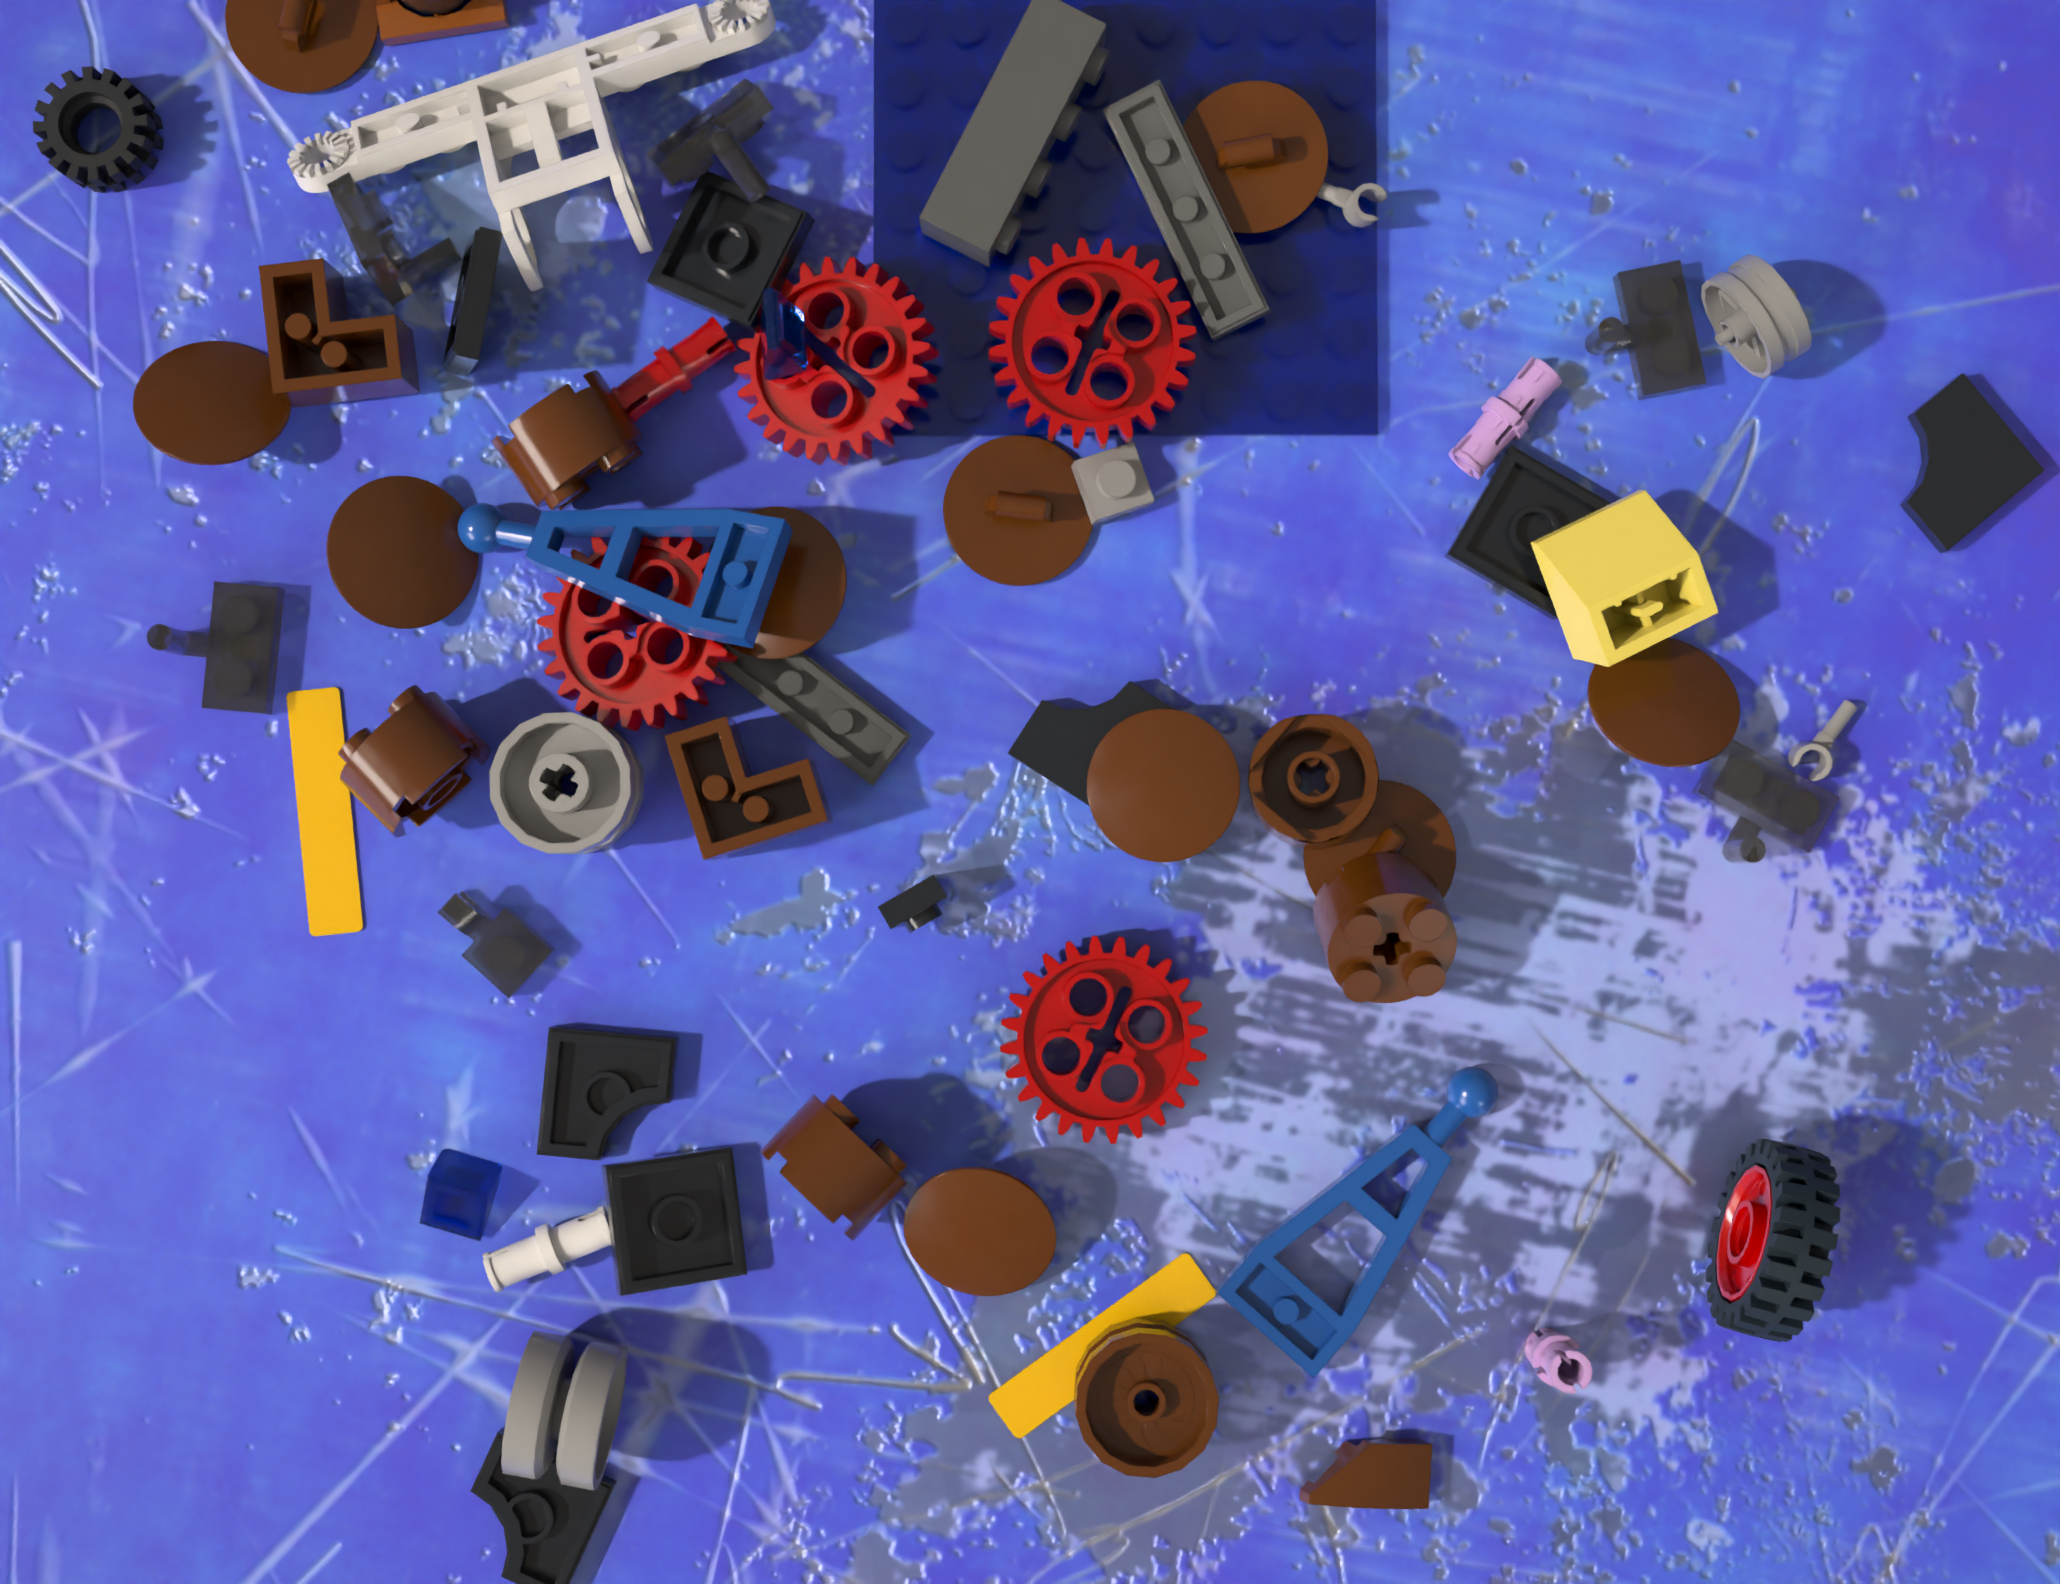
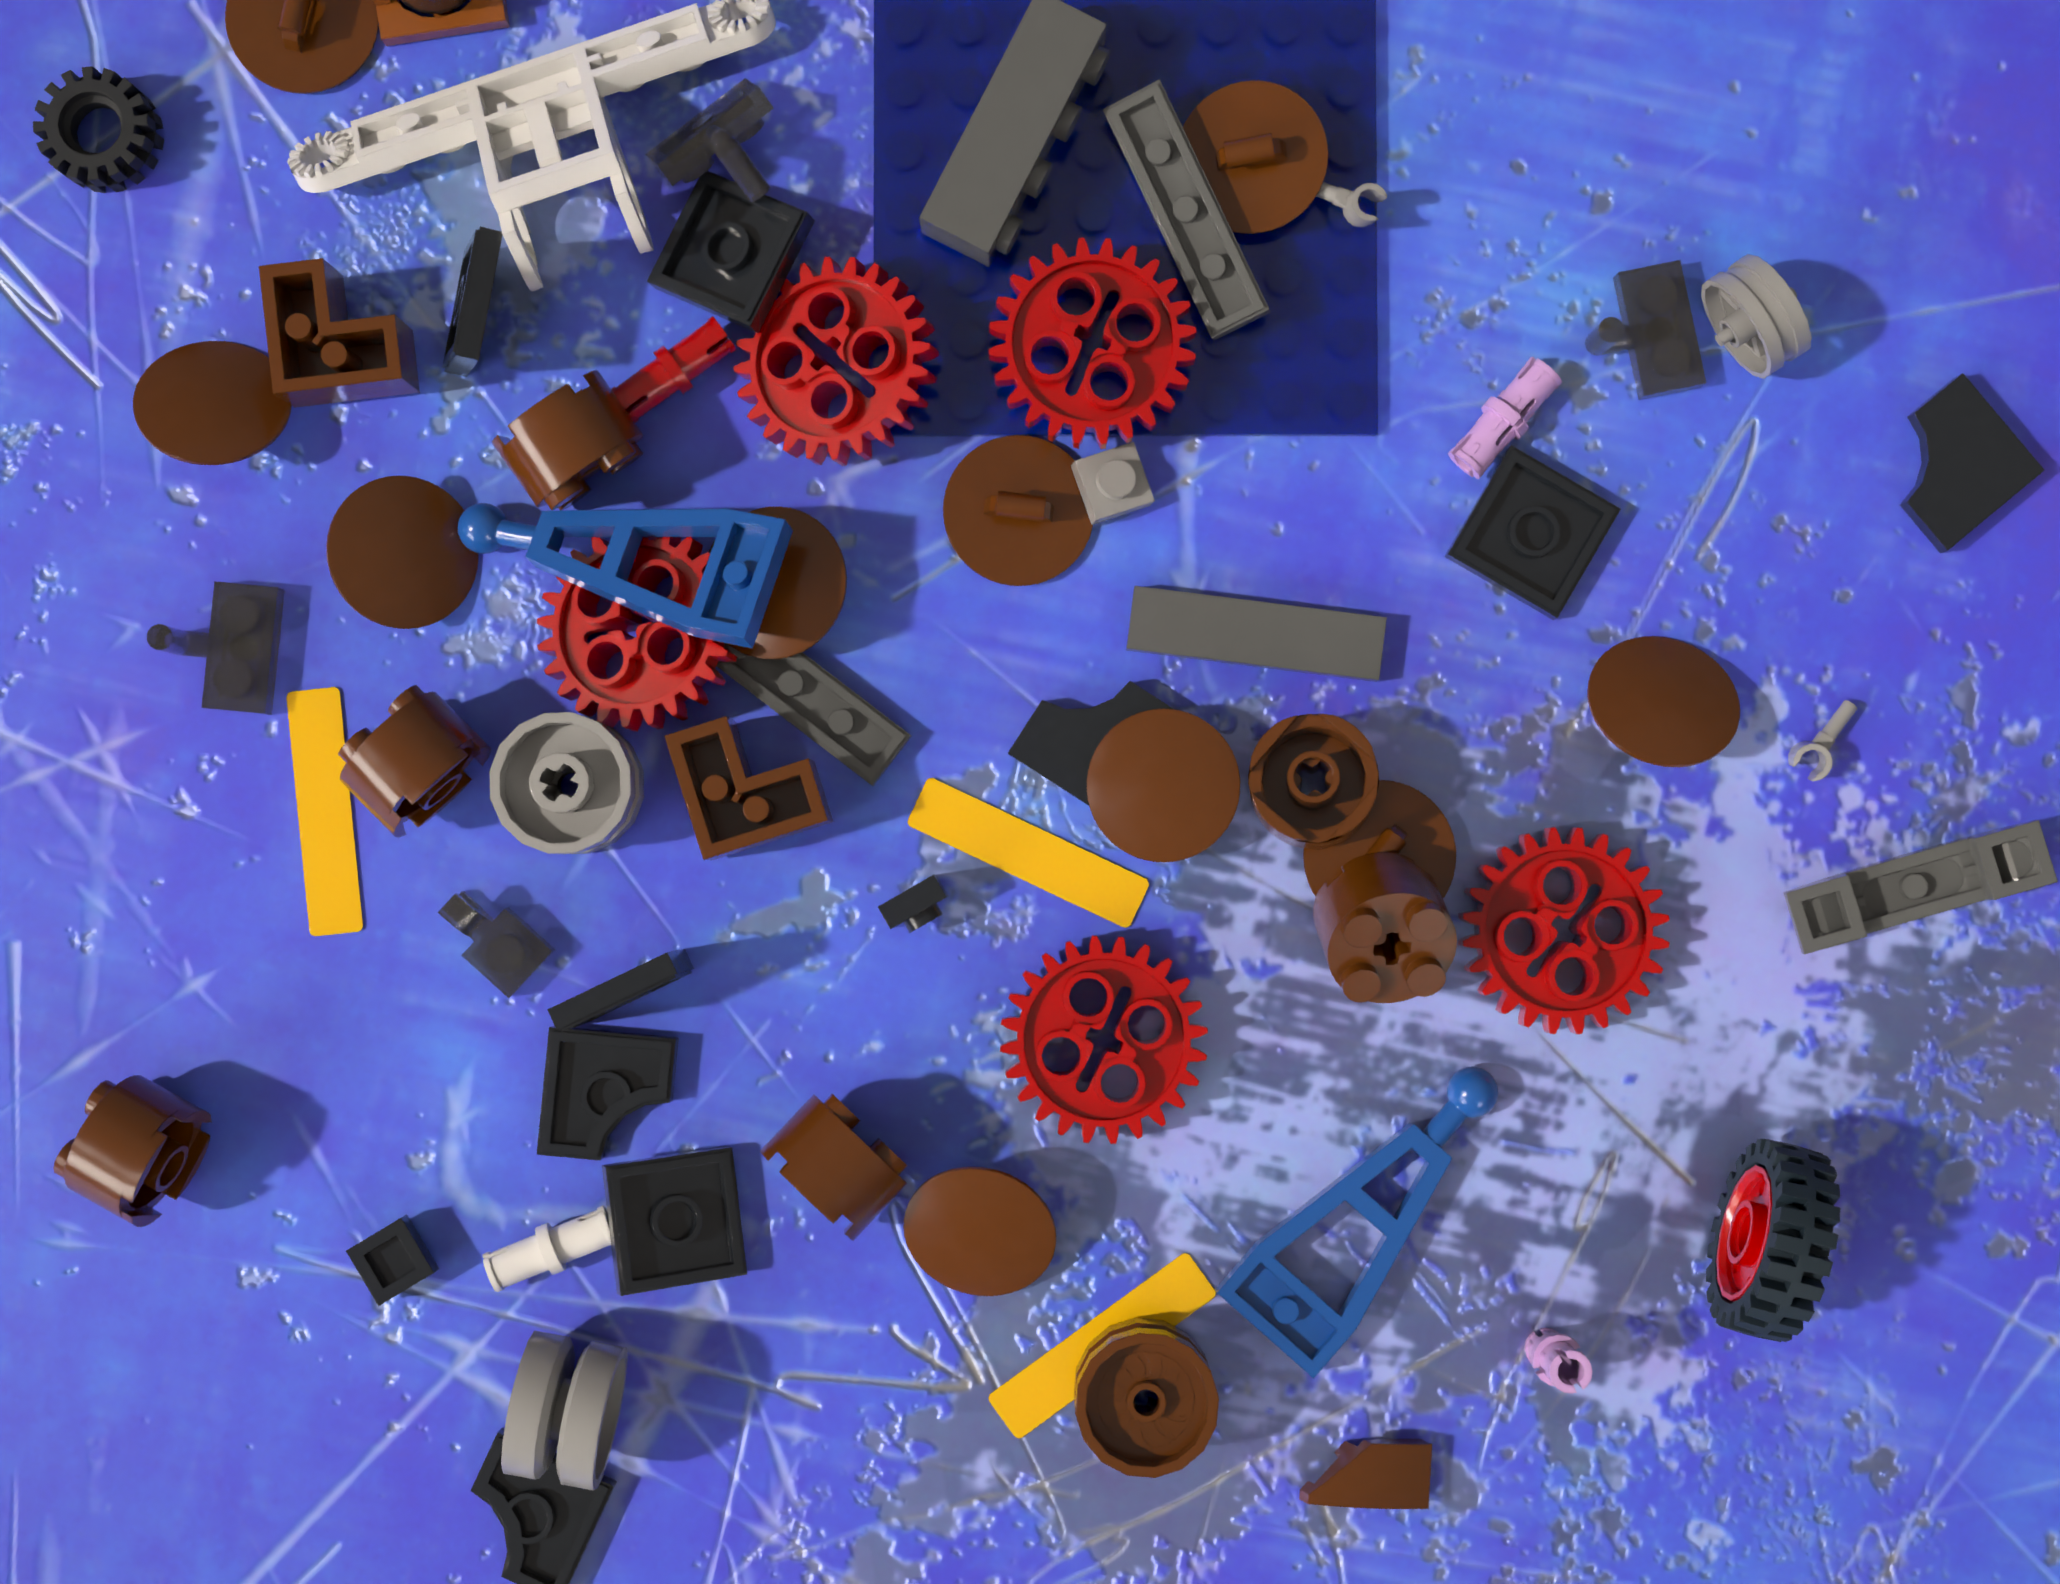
clear smoke plate [327,172,462,306] -> none
clear blue slope [420,1149,502,1241] -> none
clear blue slope [760,287,808,380] -> none
light yellow slope [1531,490,1719,667] -> none
clear smoke plate [1692,739,1840,863] -> none
none -> reddish brown brick [53,1075,212,1227]
none -> black plate [346,1215,439,1306]
none -> black tile [547,949,694,1032]
none -> yellow sticker [908,778,1149,928]
none -> dark grey tile [1126,586,1387,682]
none -> red gear [1458,827,1670,1034]
none -> dark grey slope [1783,820,2058,954]

